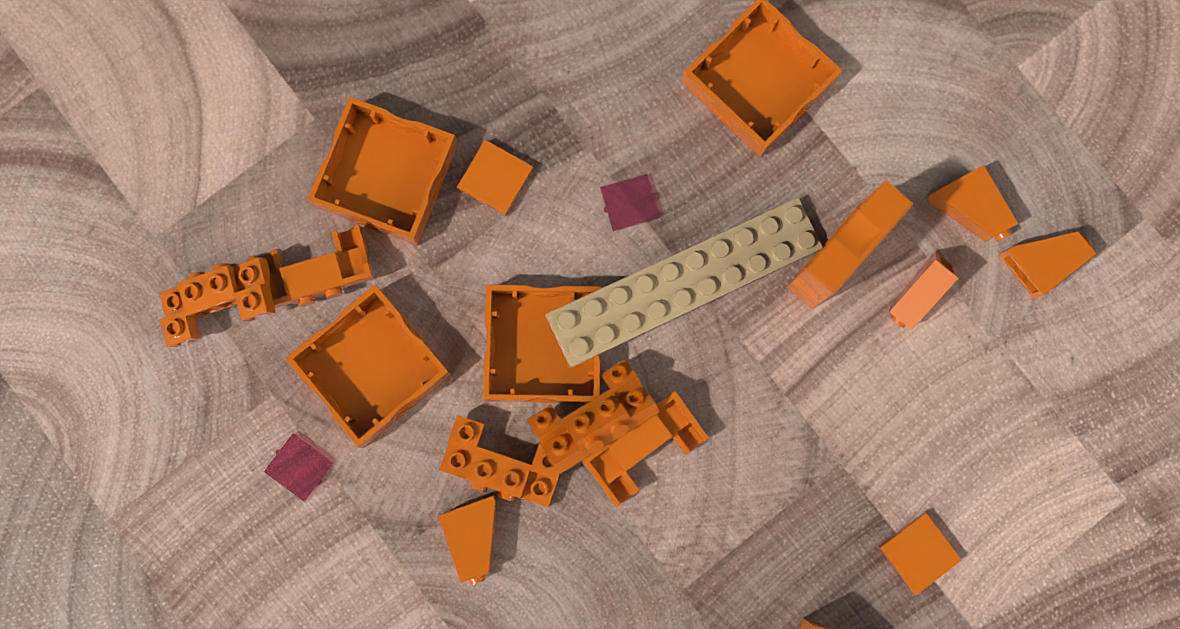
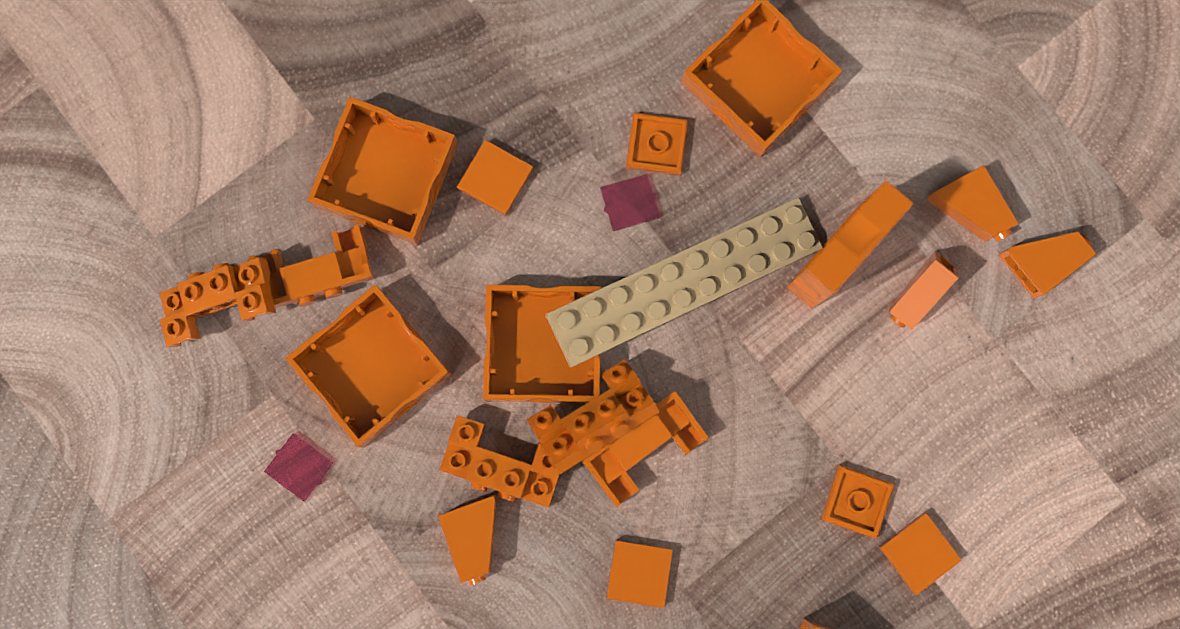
none -> orange tile [607,540,673,608]
none -> orange tile [626,112,688,176]
none -> orange tile [820,465,895,539]

